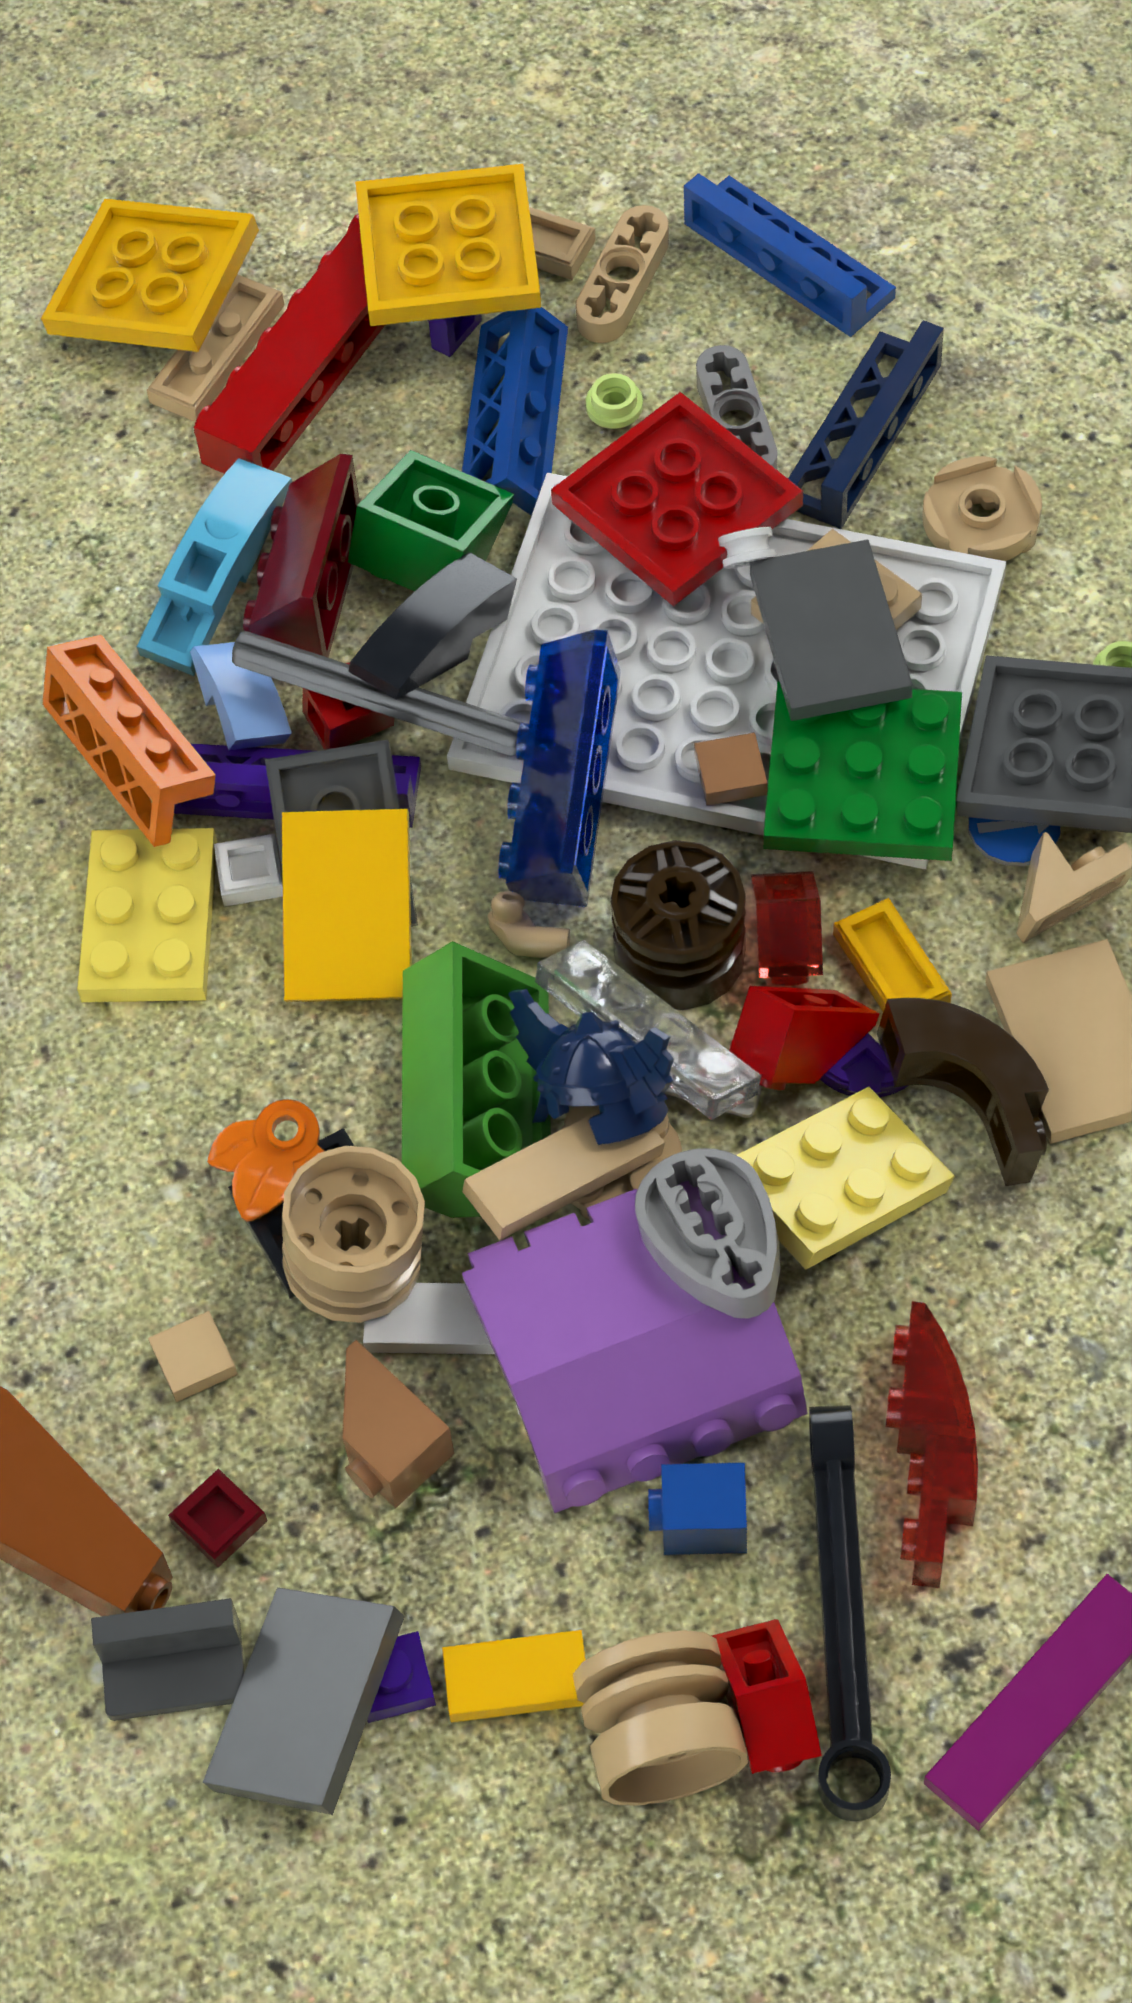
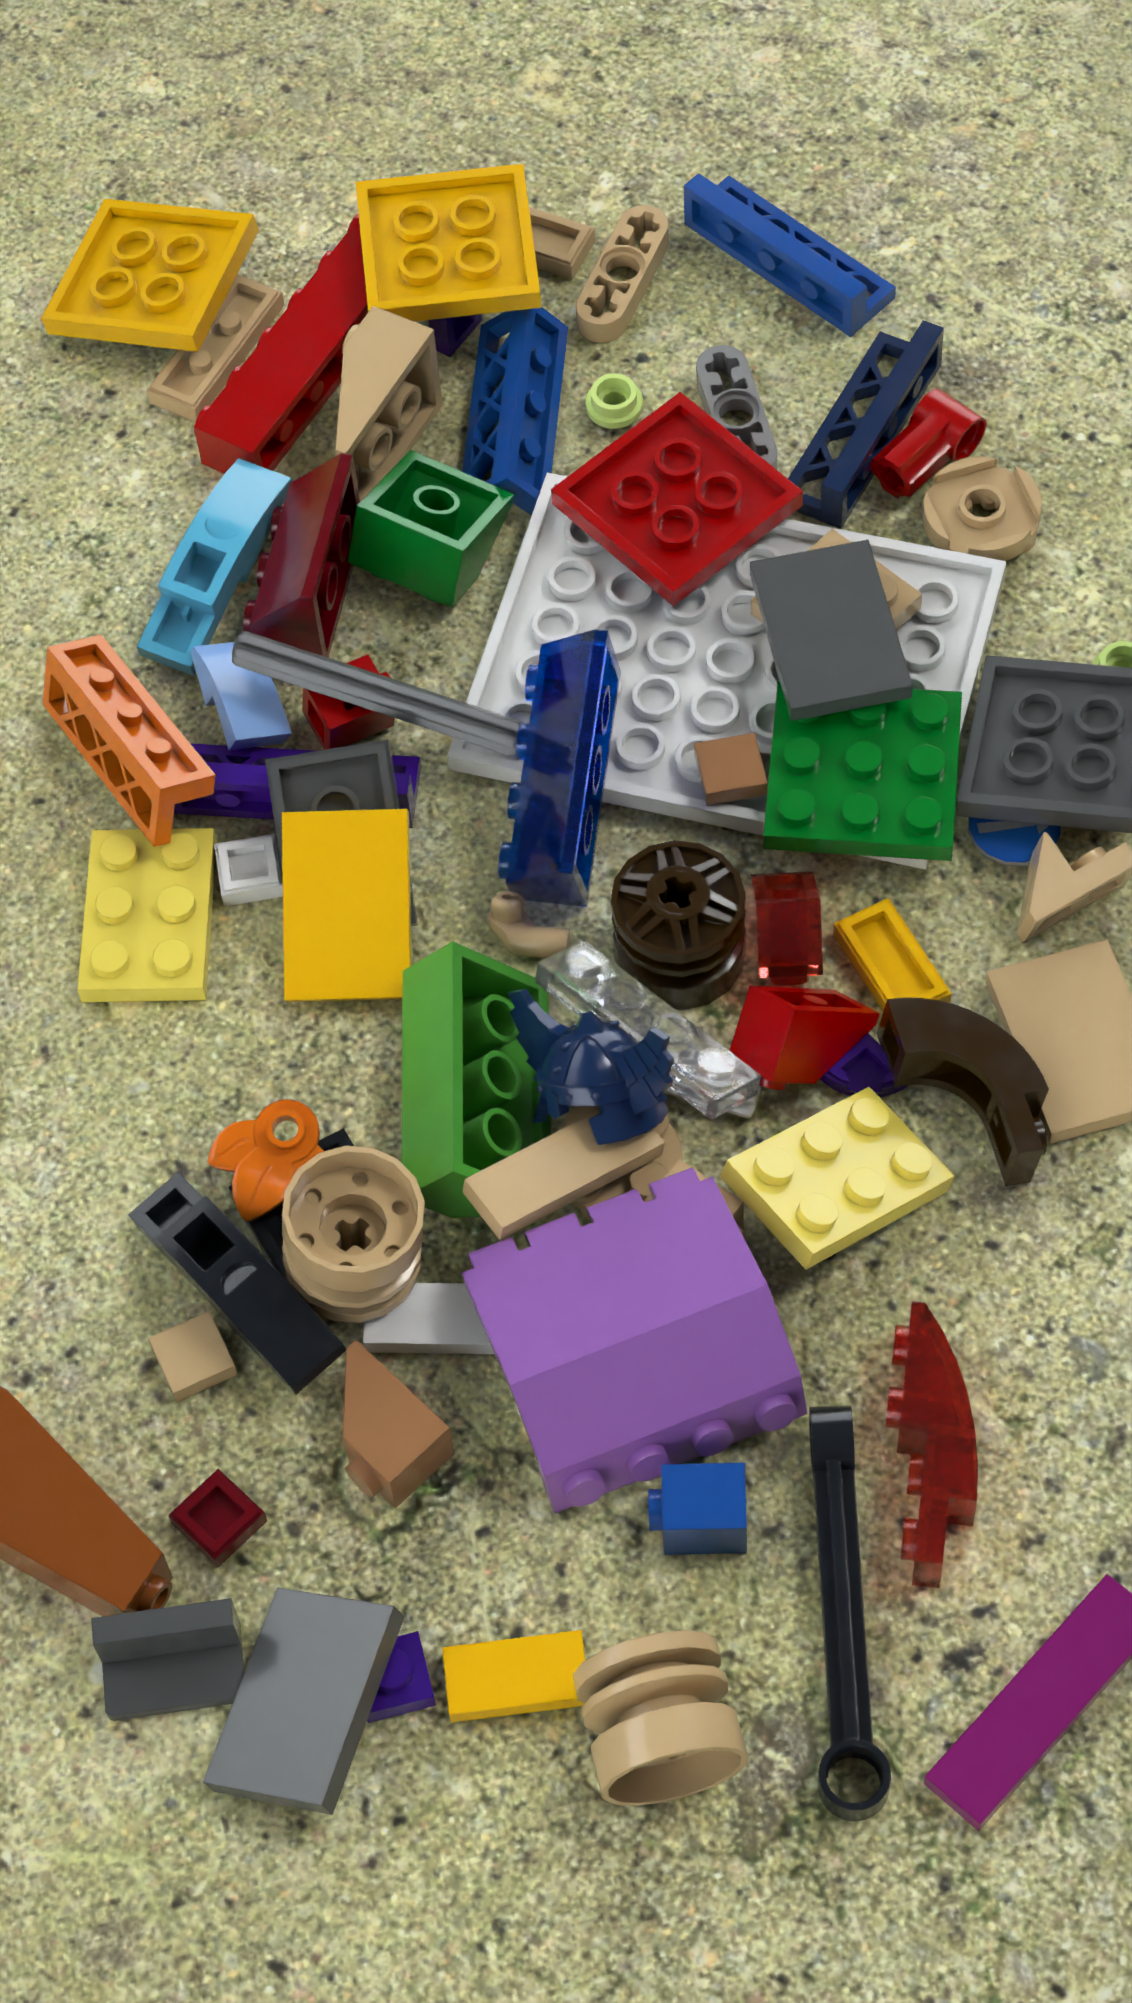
black slope [348,552,517,700] -> none
light grey piece [635,1148,780,1319] -> none
red slope [711,1619,822,1774] -> none
white bush [718,527,777,569] -> none
none -> black slope [128,1172,346,1395]
none -> tan slope [335,306,443,502]
none -> red piece [872,388,987,499]

